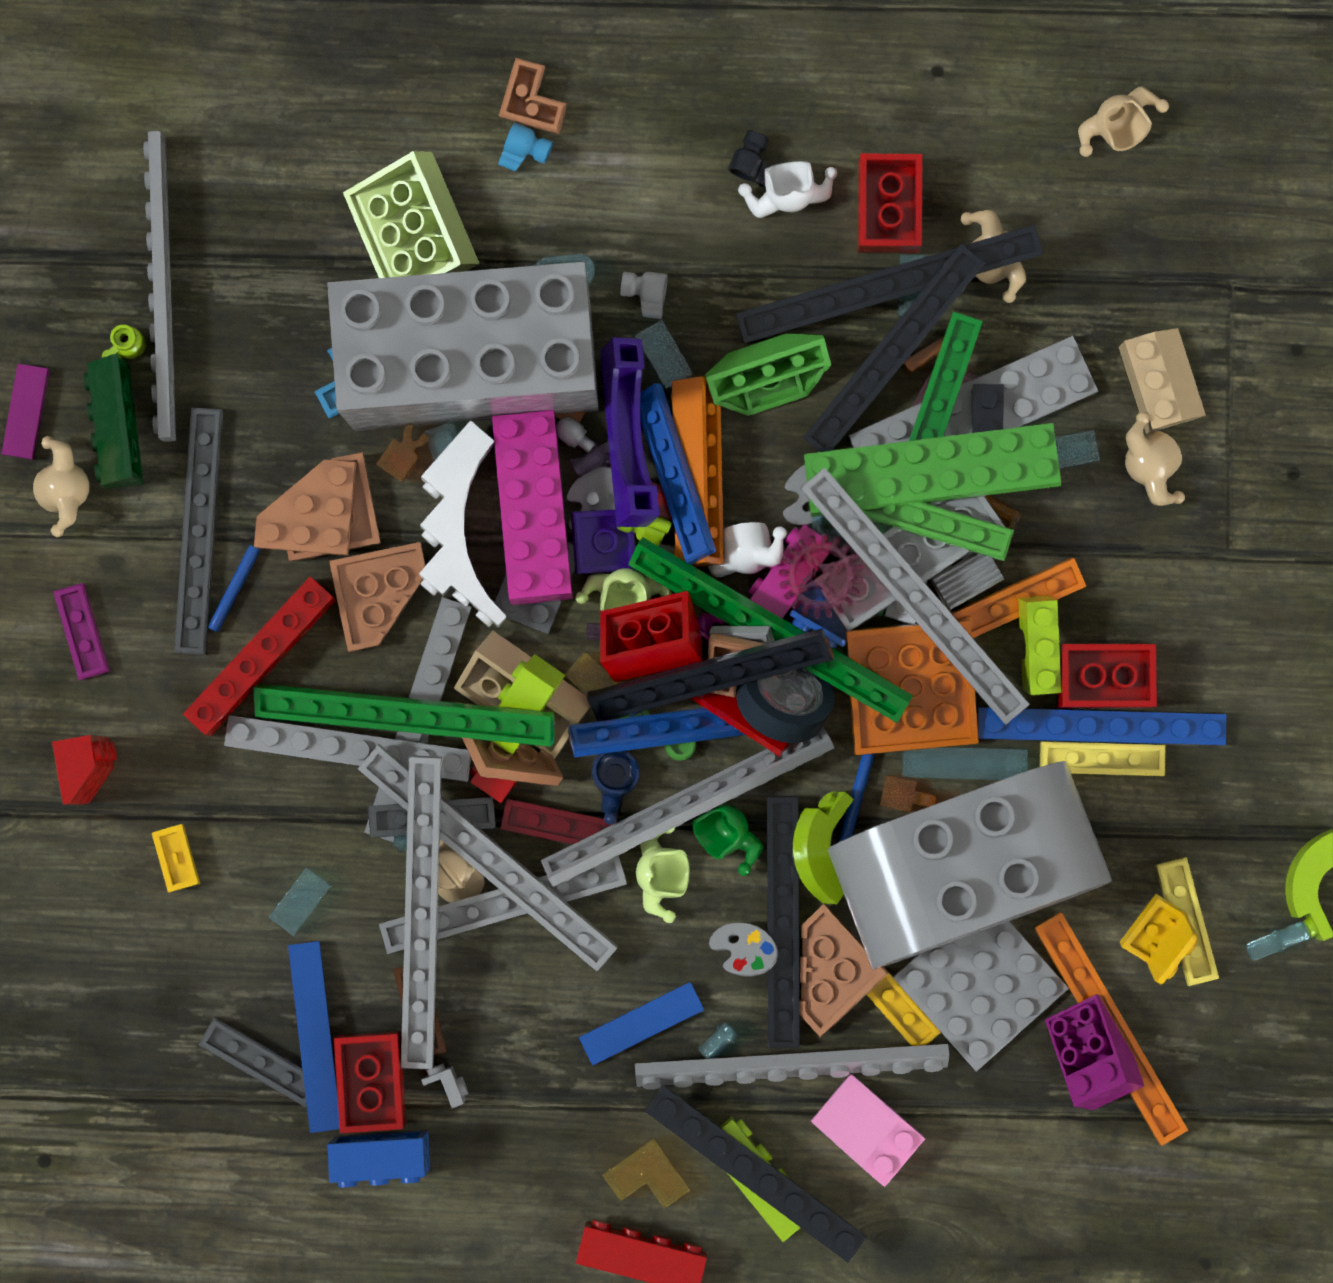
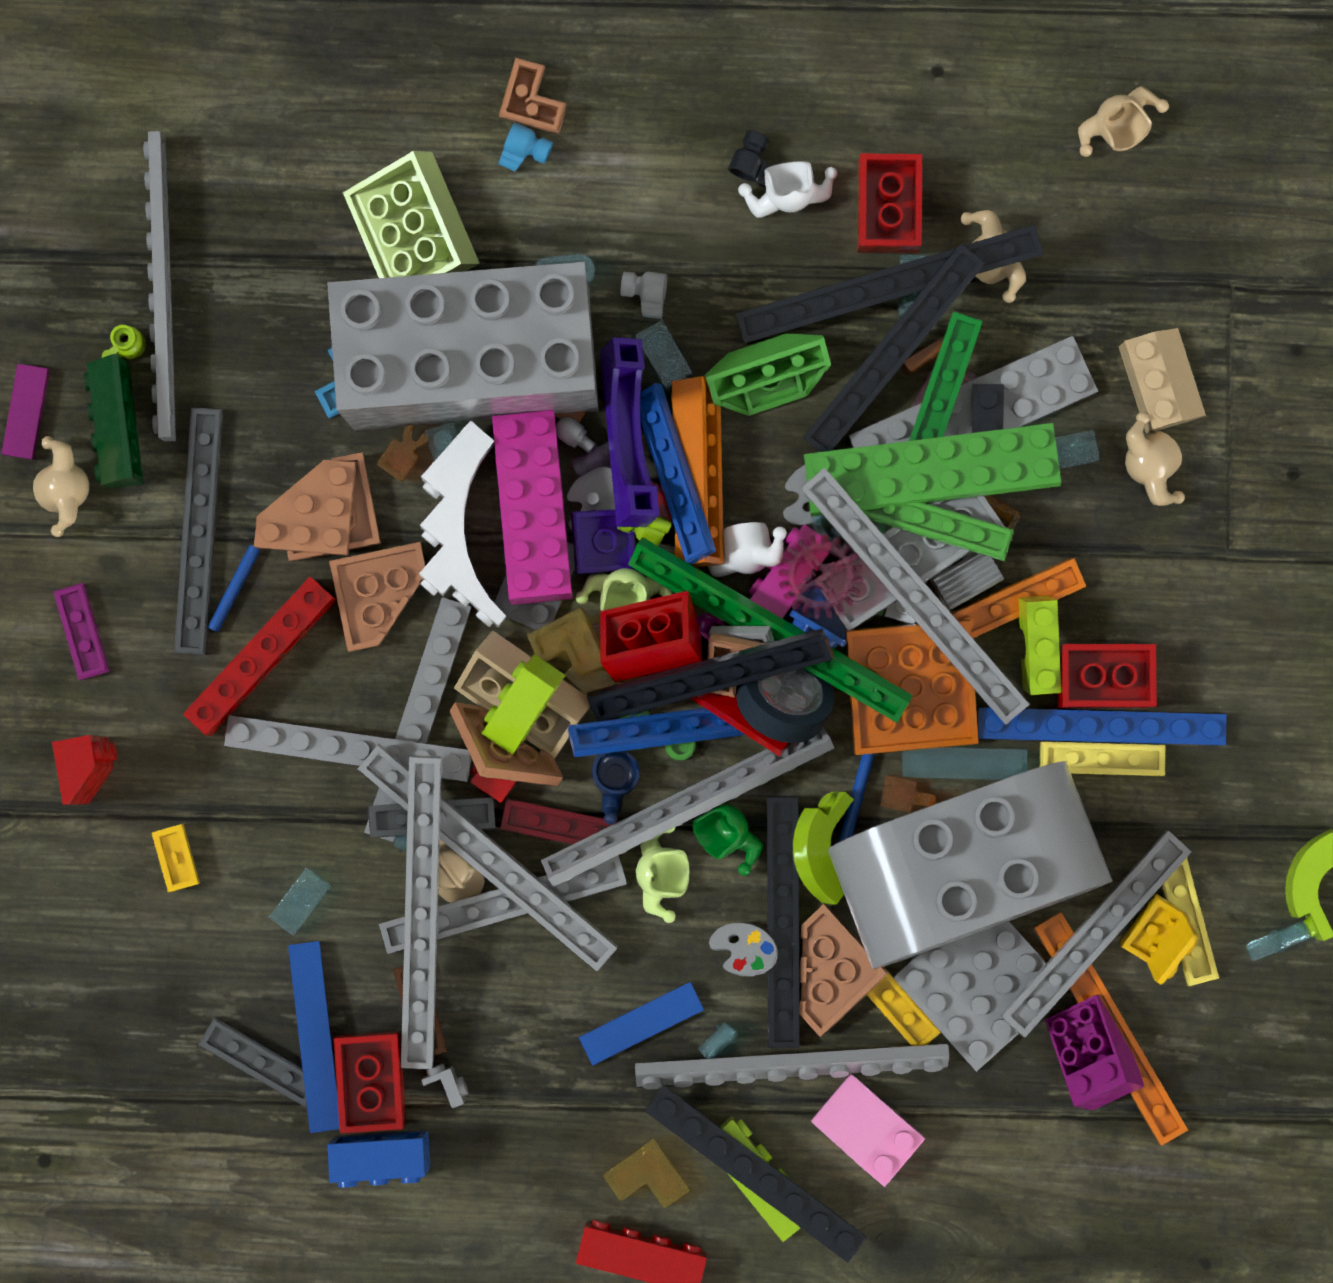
green plate [254,684,554,747] -> none
none -> clear yellow plate [527,608,603,678]
none -> light grey plate [1000,831,1191,1037]

